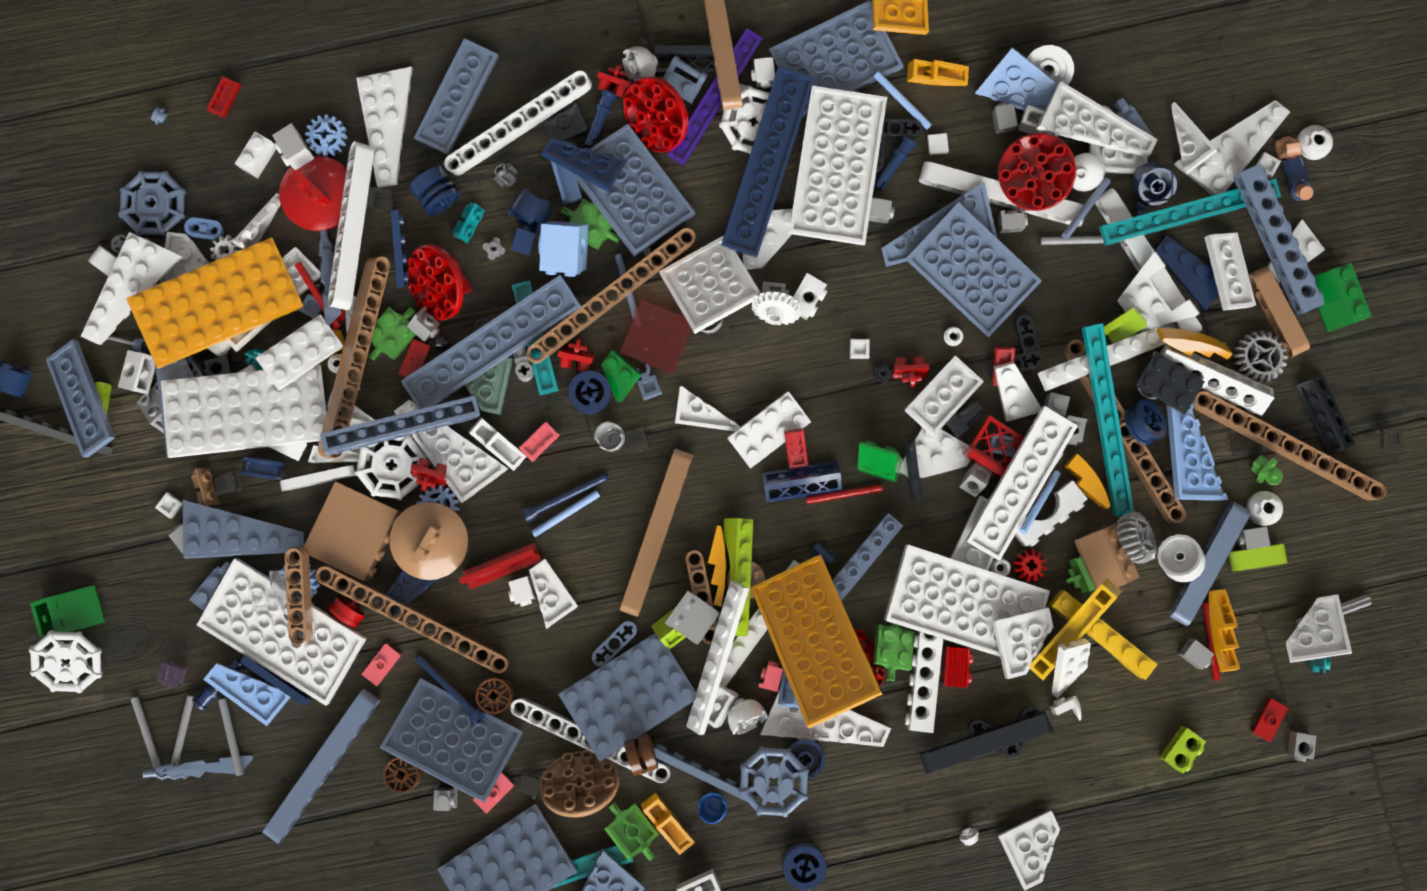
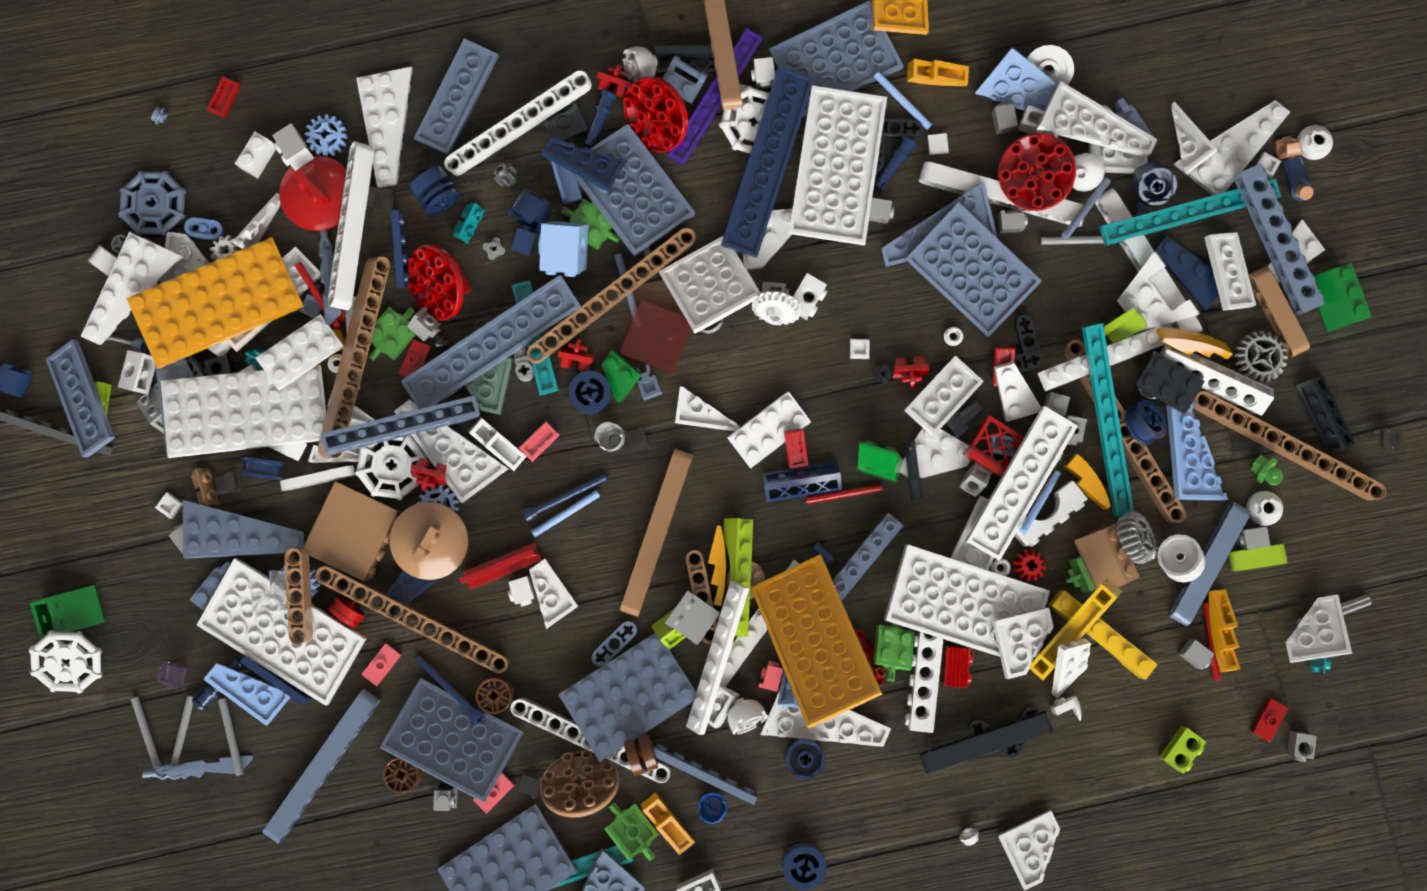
sand blue plate [739,746,809,818] -> none

